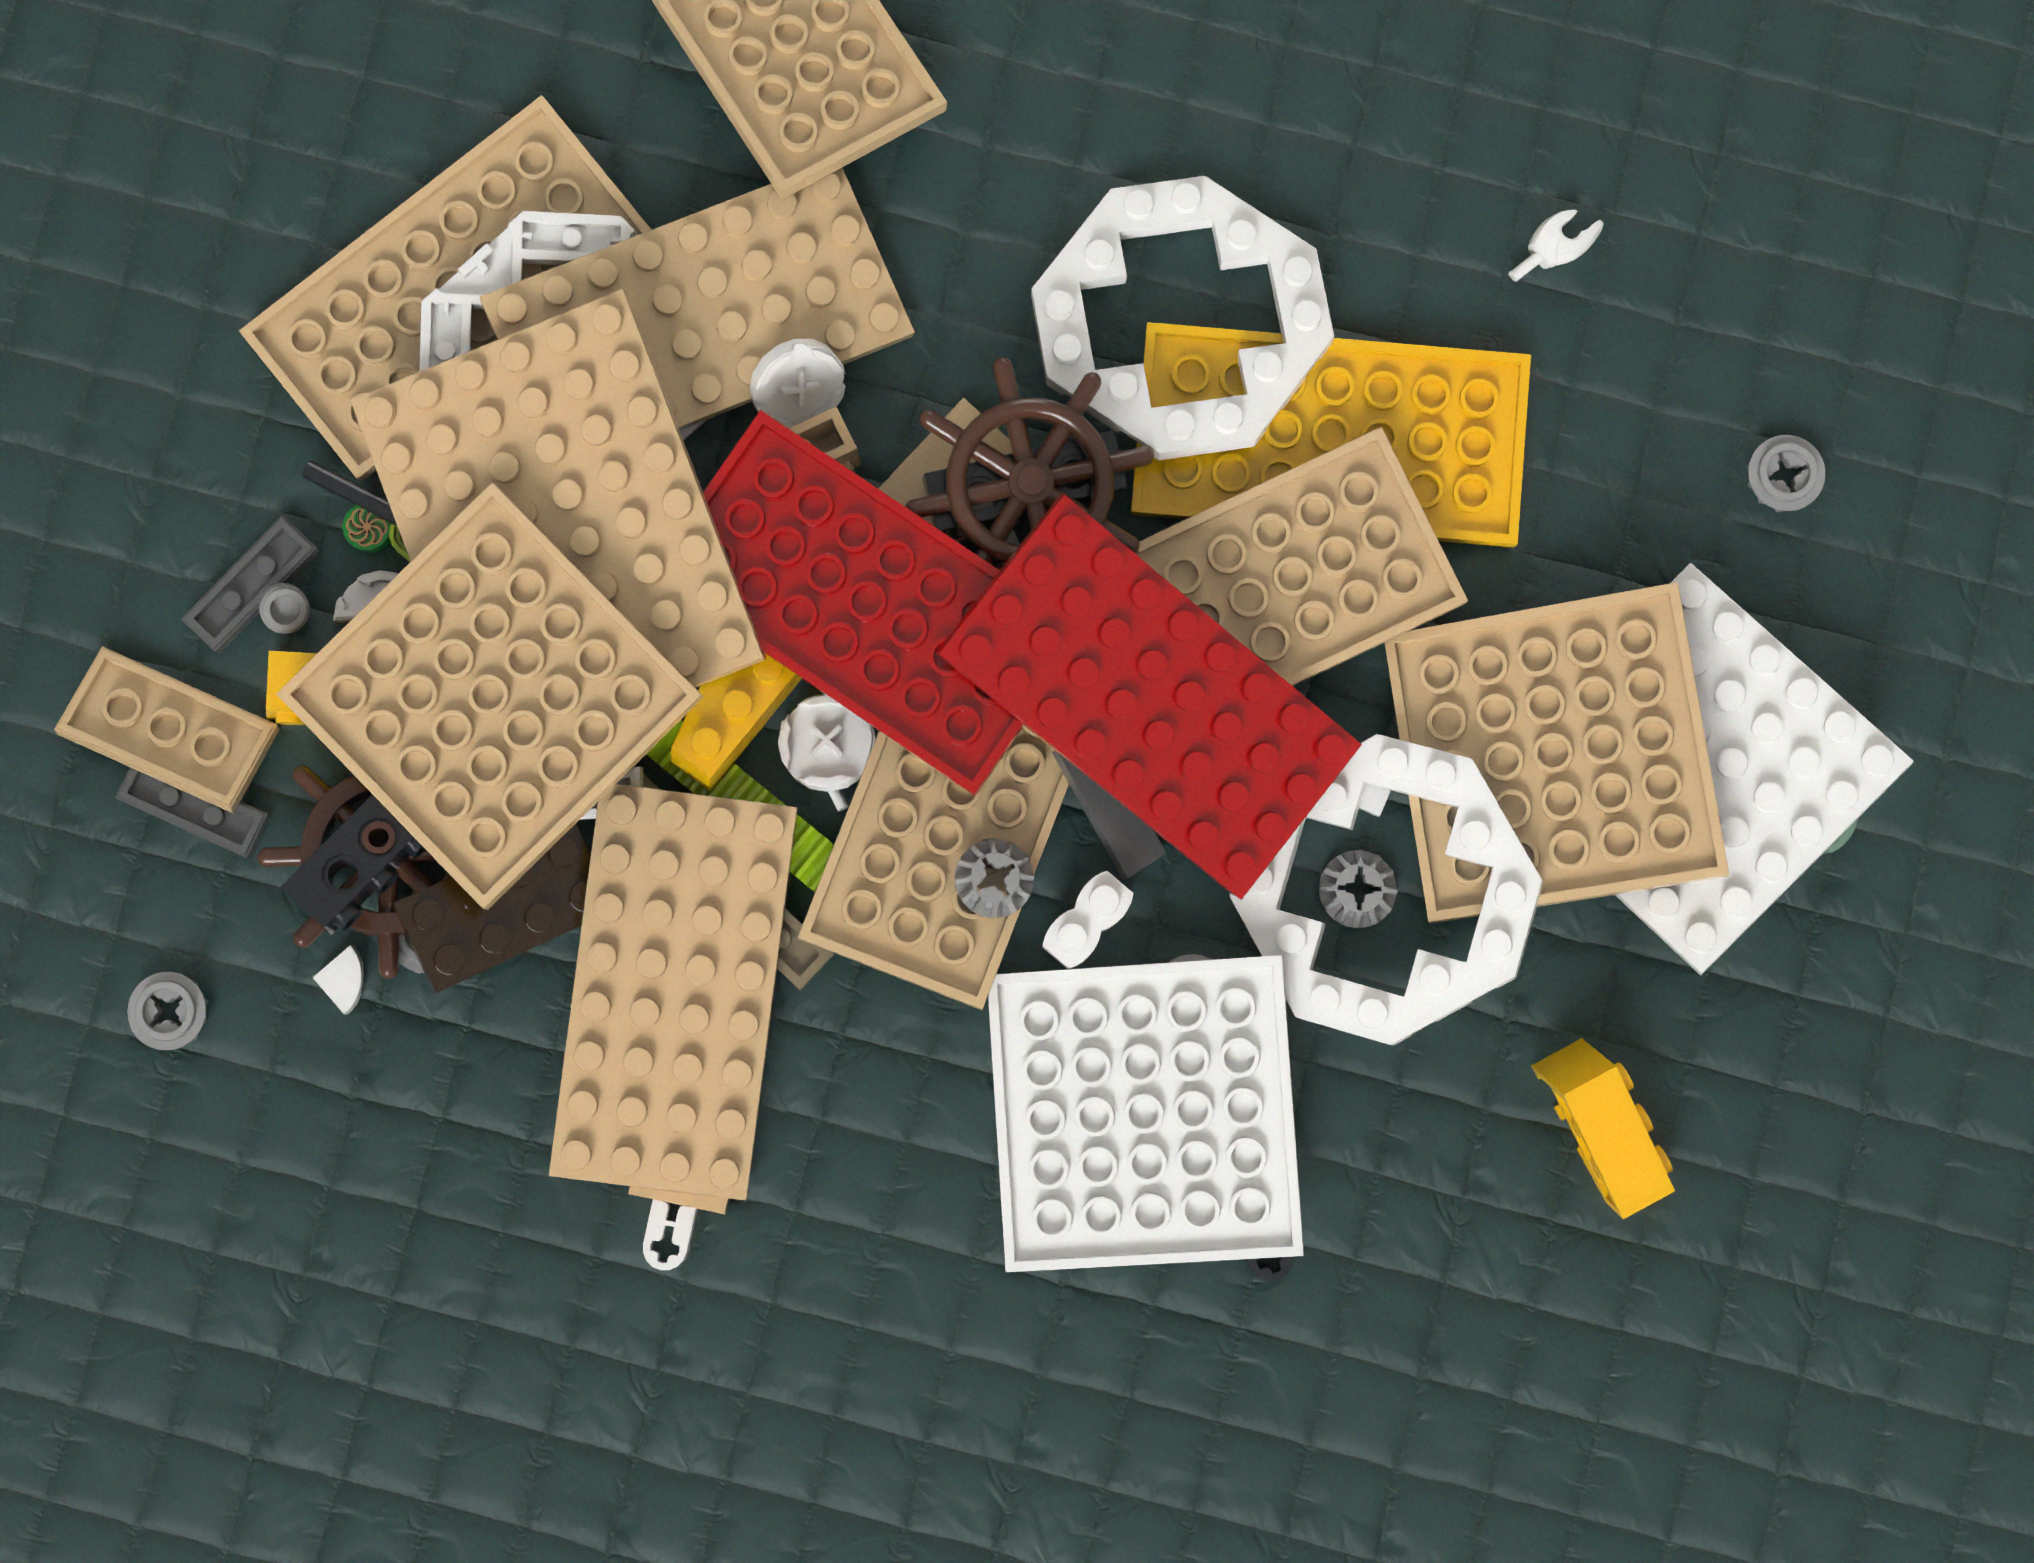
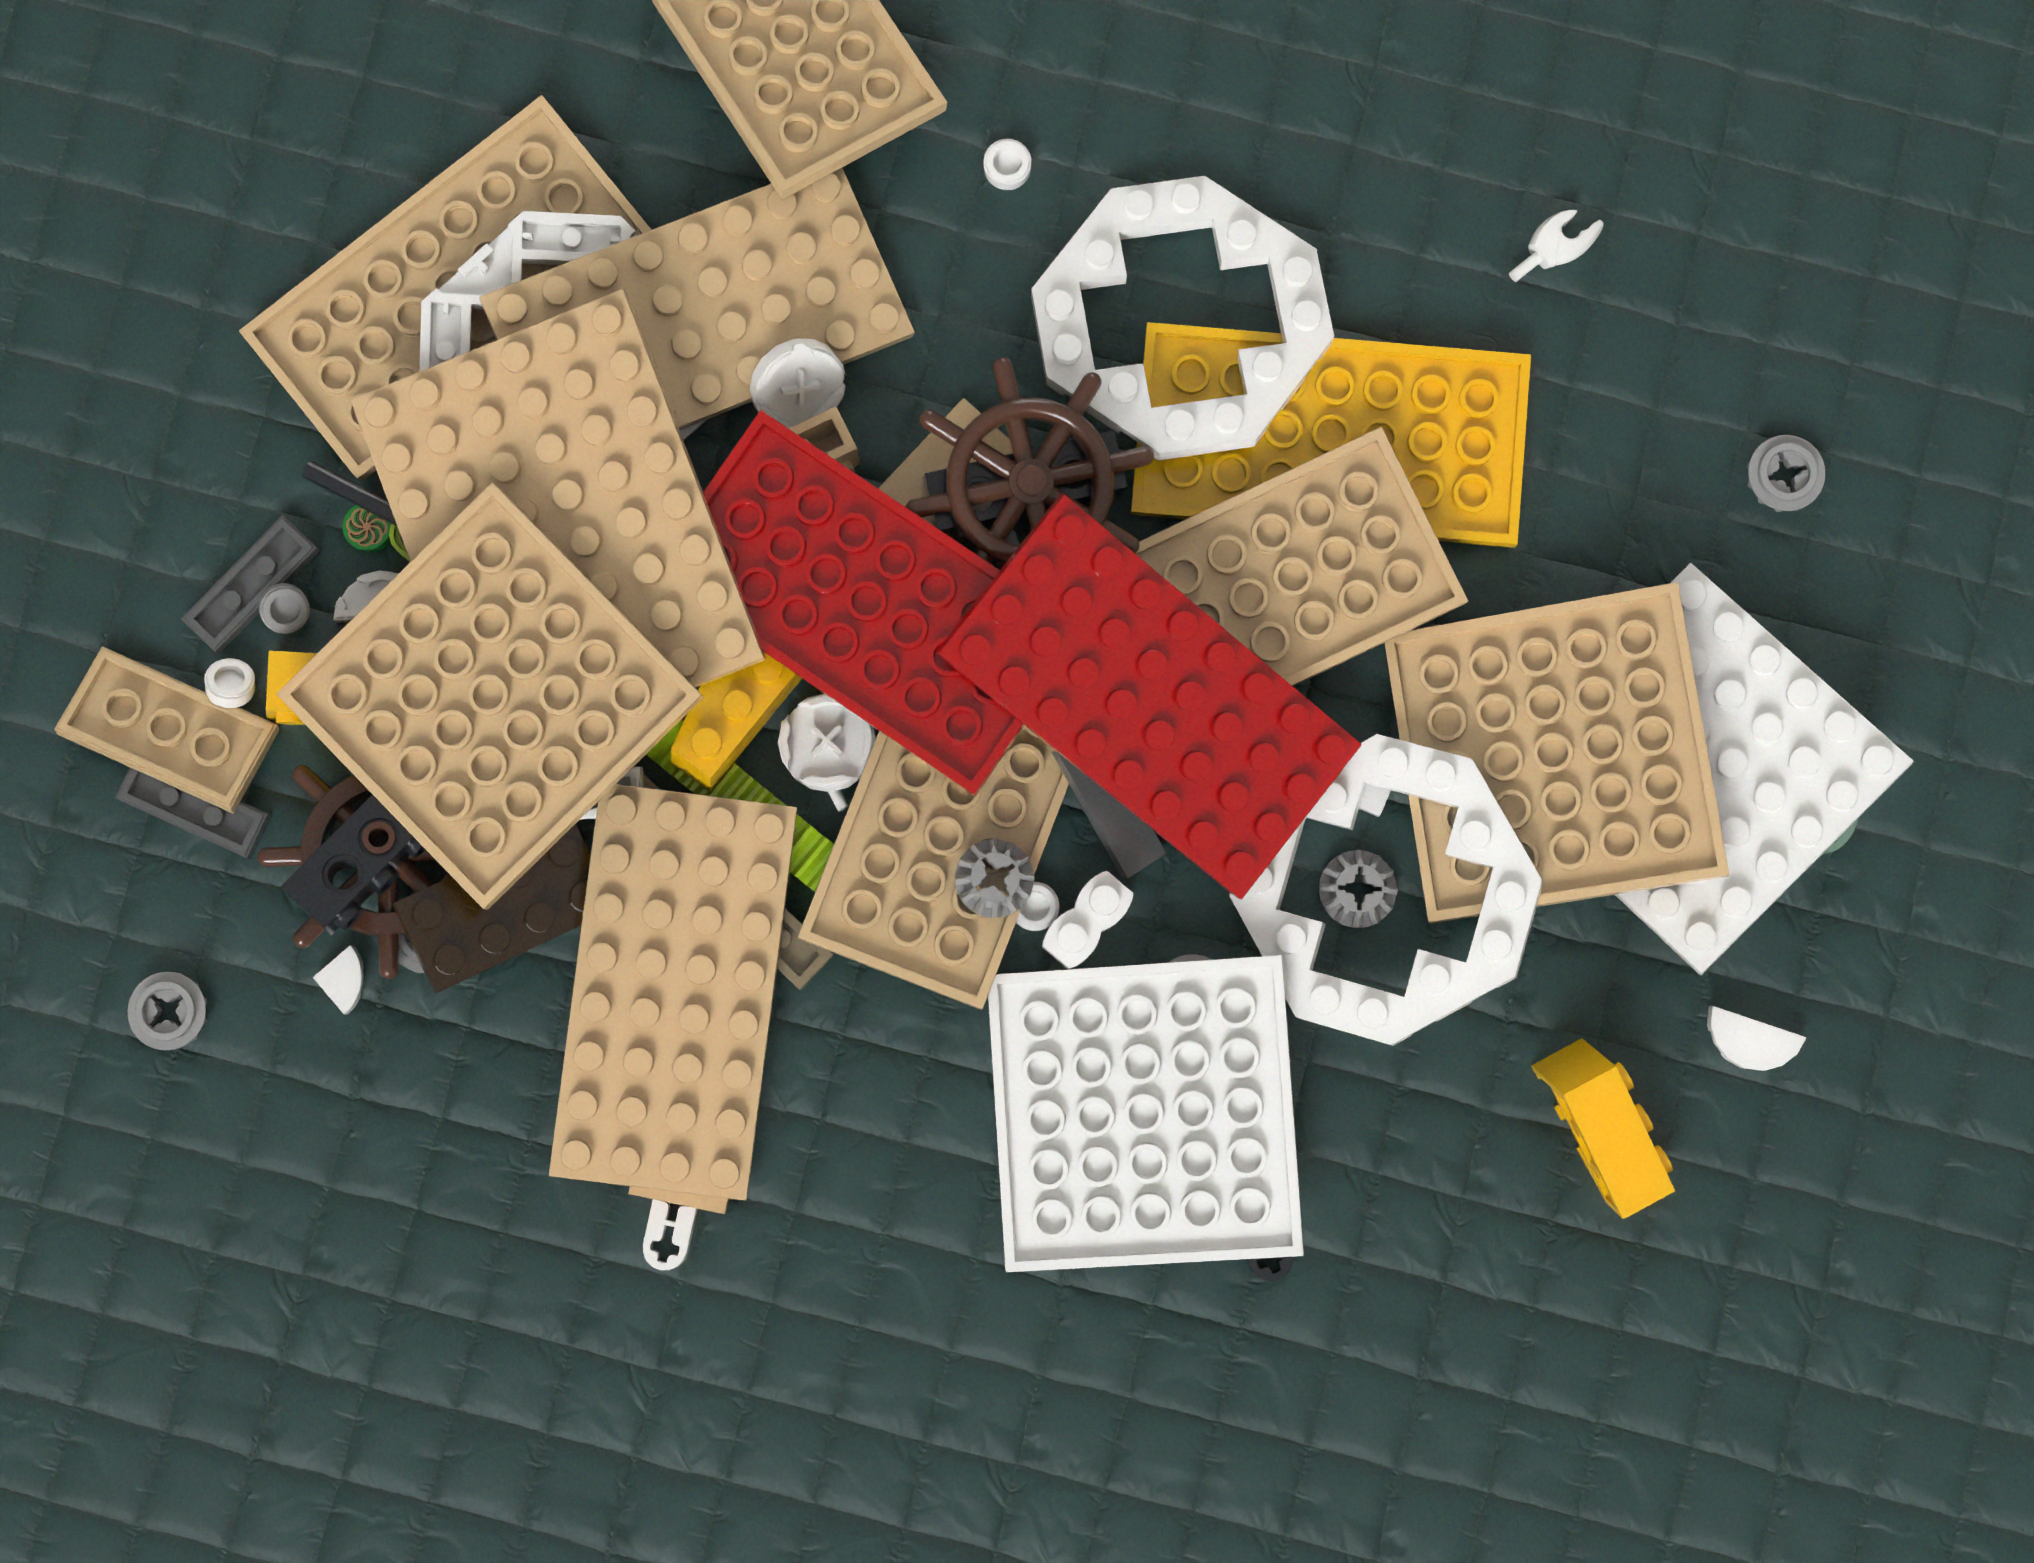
none -> white tile [204,658,255,708]
none -> white tile [984,139,1031,190]
none -> white tile [1016,882,1059,931]
none -> white tile [1707,1006,1806,1071]

